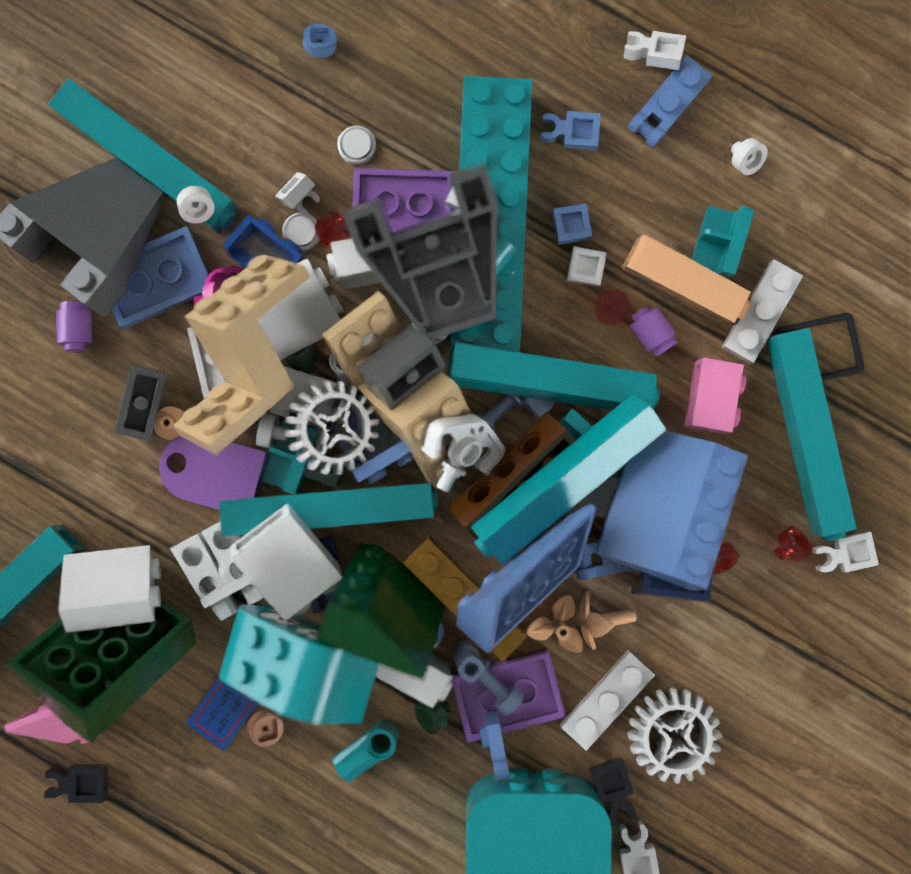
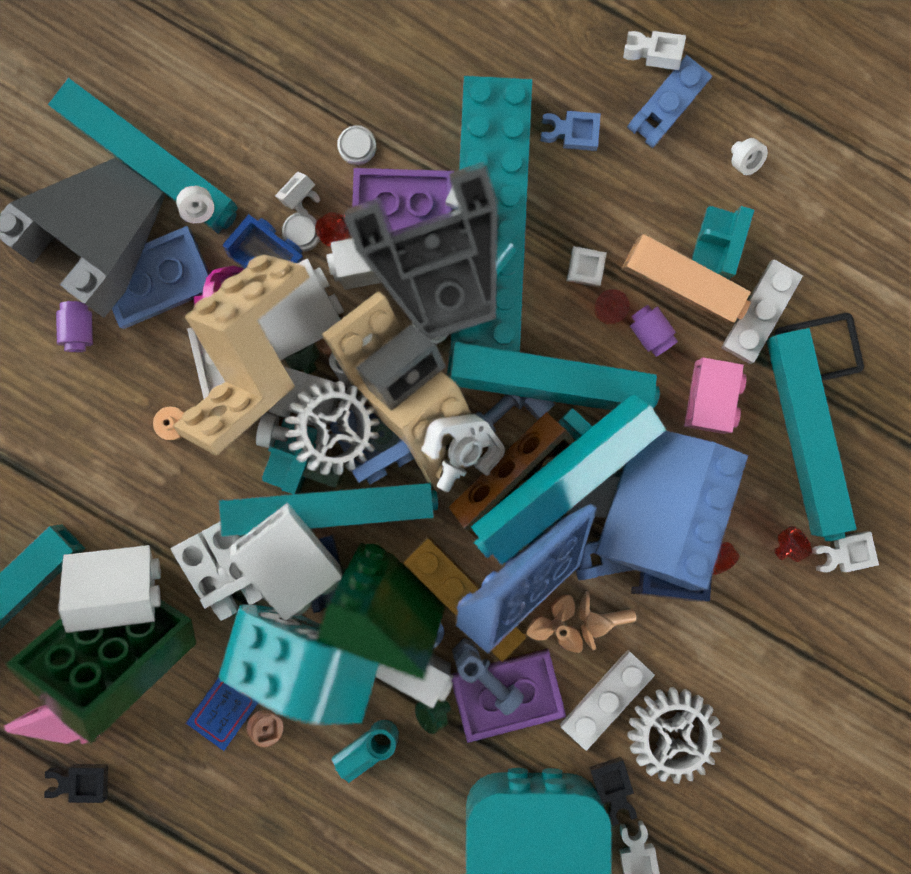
dark grey brick [114,363,167,441] -> none
medium lavender tile [159,436,269,510] -> none
medium blue tile [303,24,337,58] -> none
medium blue plate [479,712,510,781] -> none
medium blue plate [552,203,592,245] -> none

